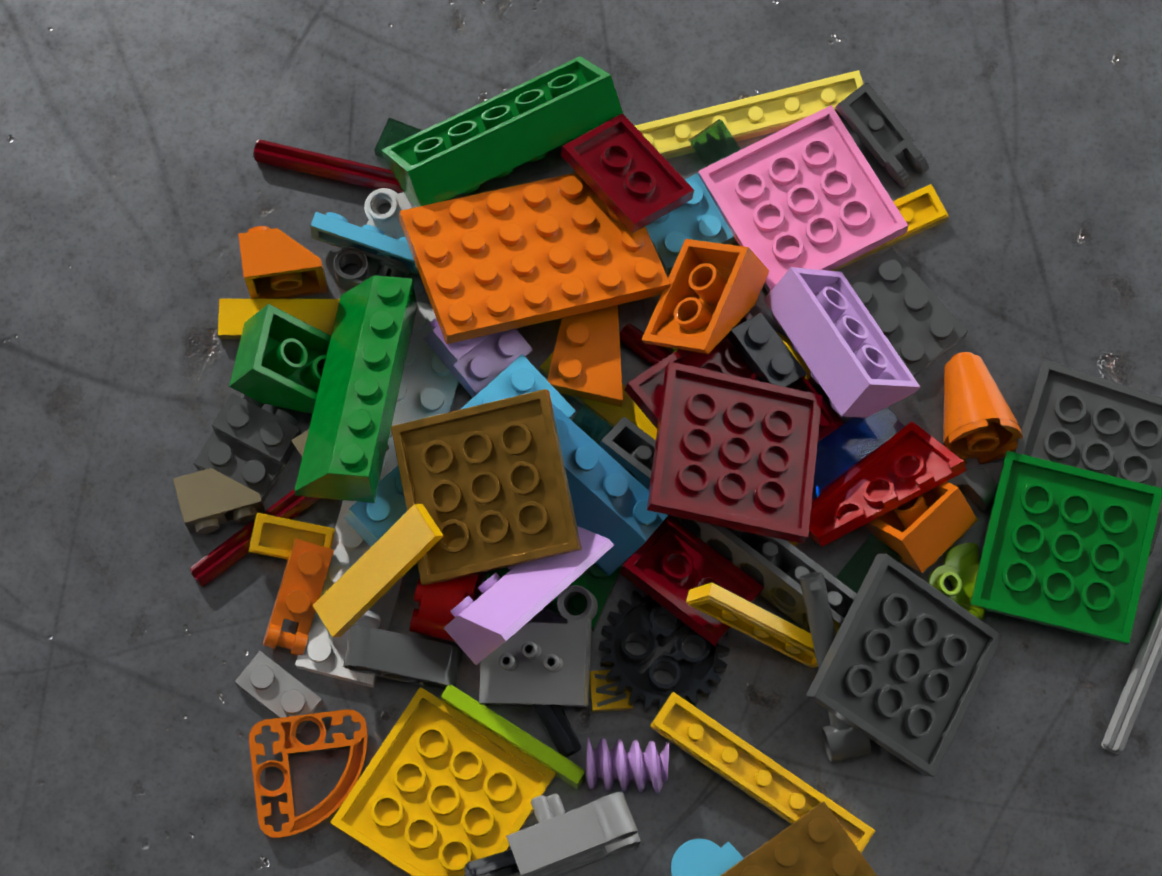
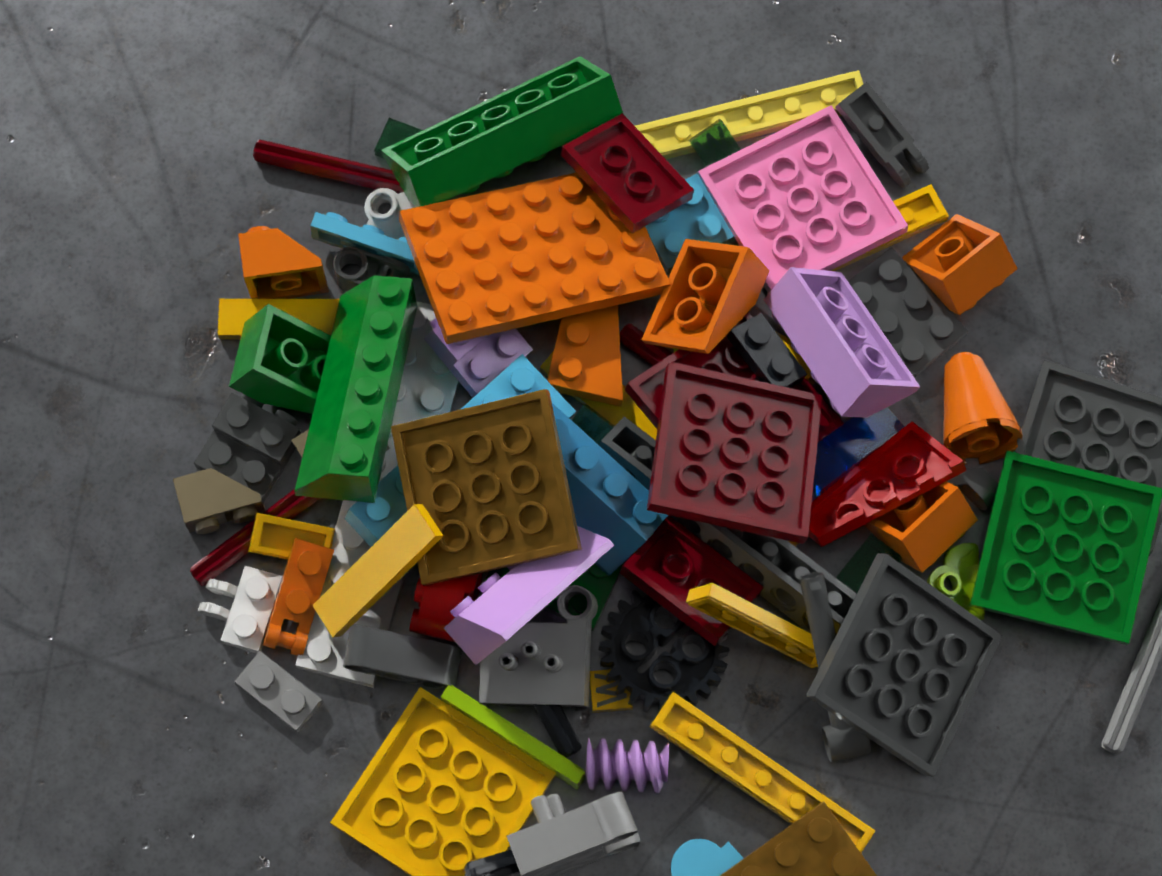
orange beam [249,709,367,838] -> none
none -> white hinge [198,566,283,653]
none -> orange slope [902,214,1018,315]

